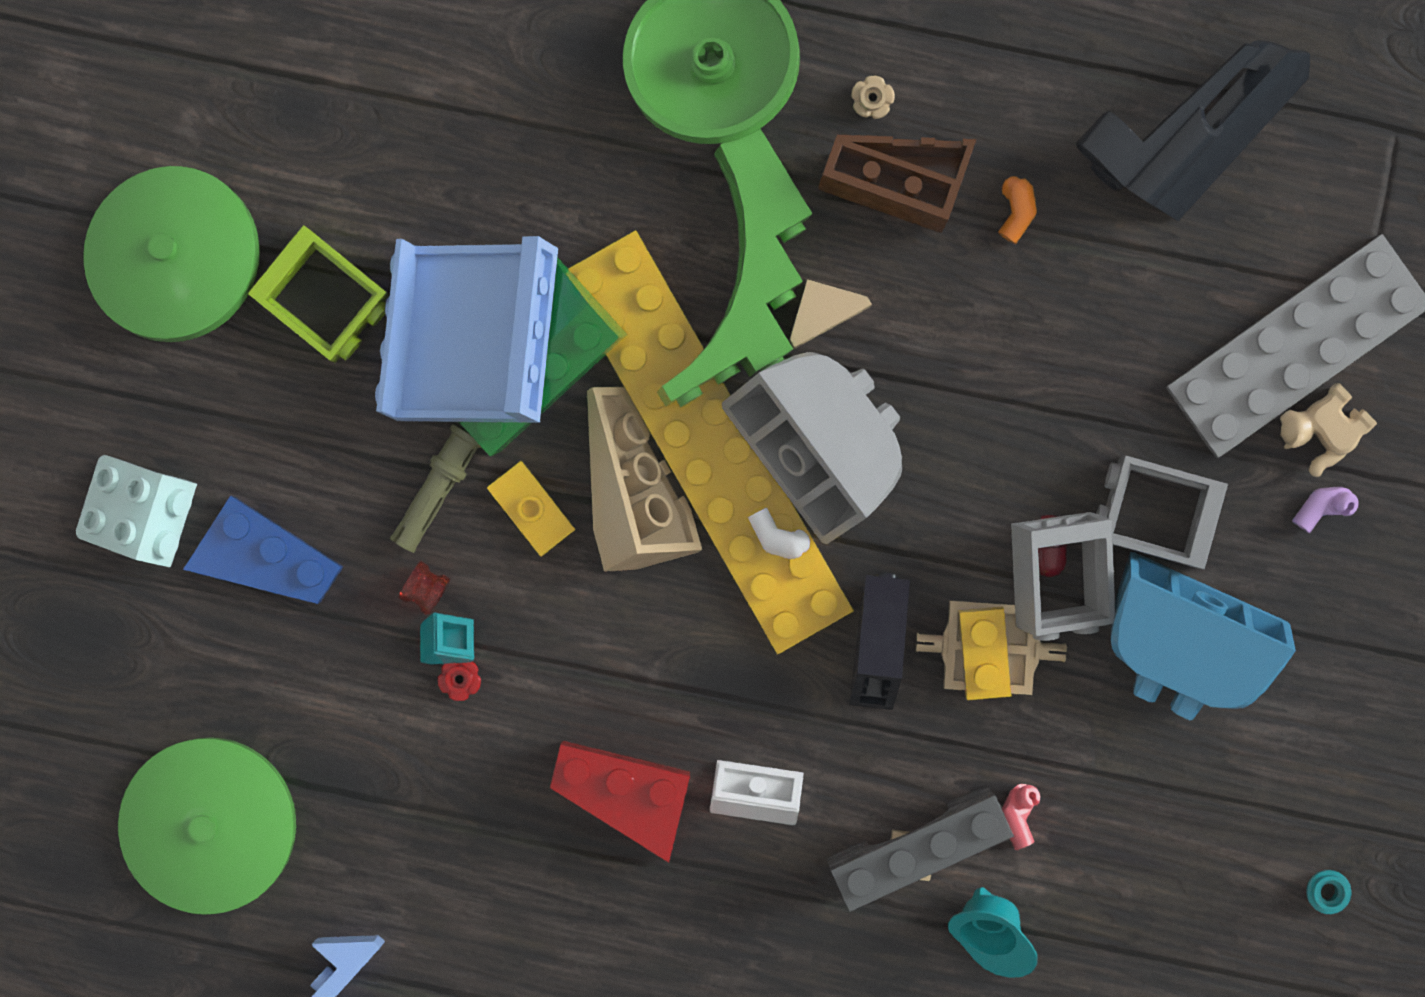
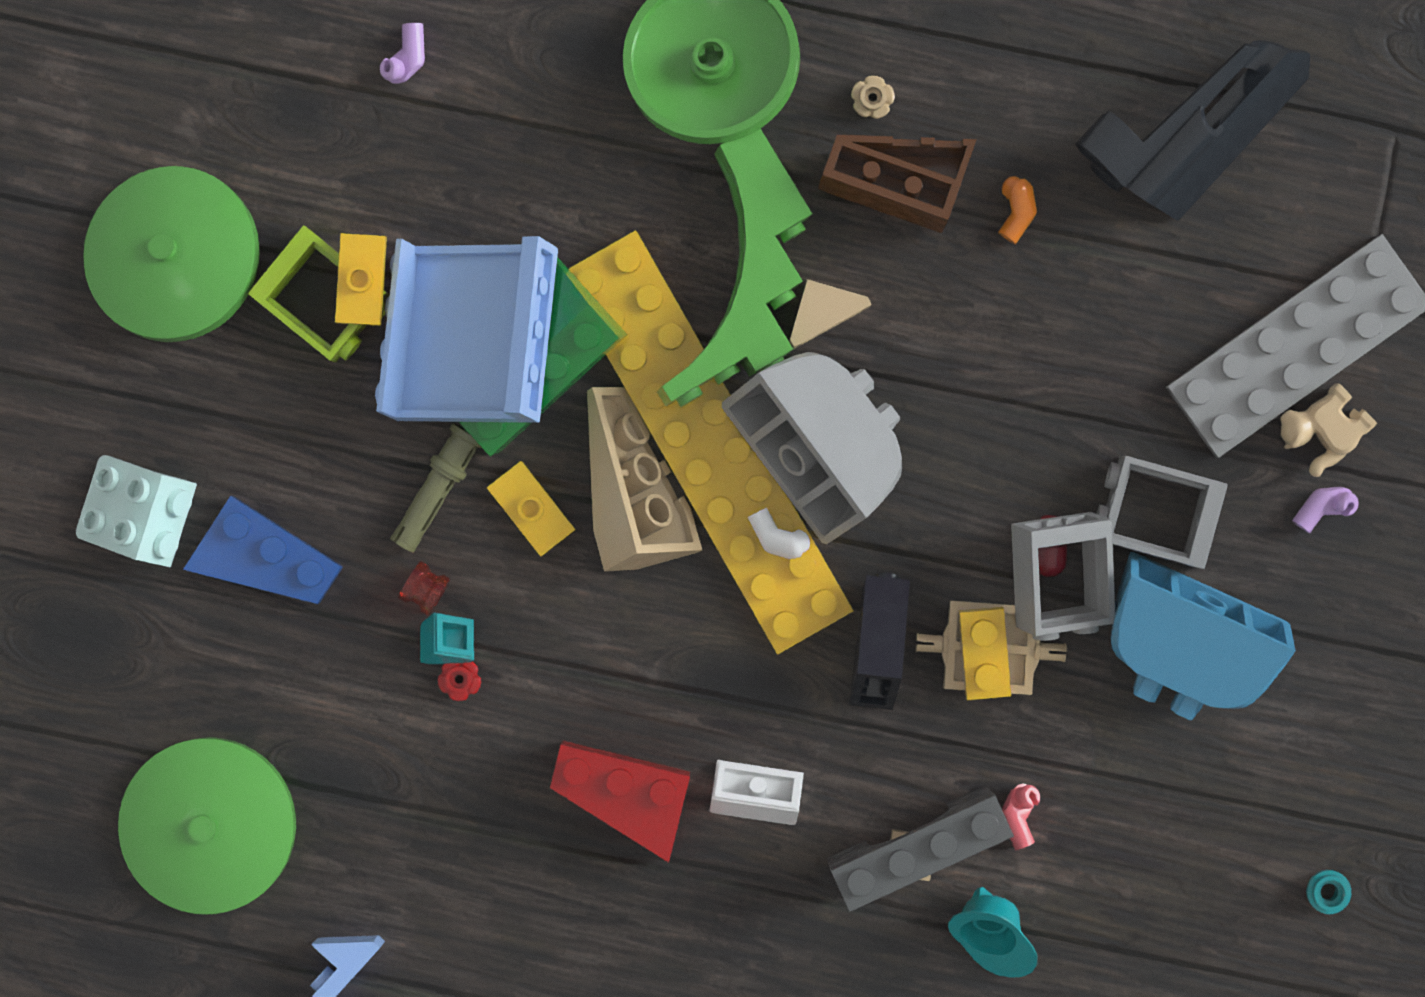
none -> yellow plate [335,233,387,326]
none -> lavender arm [380,23,425,84]

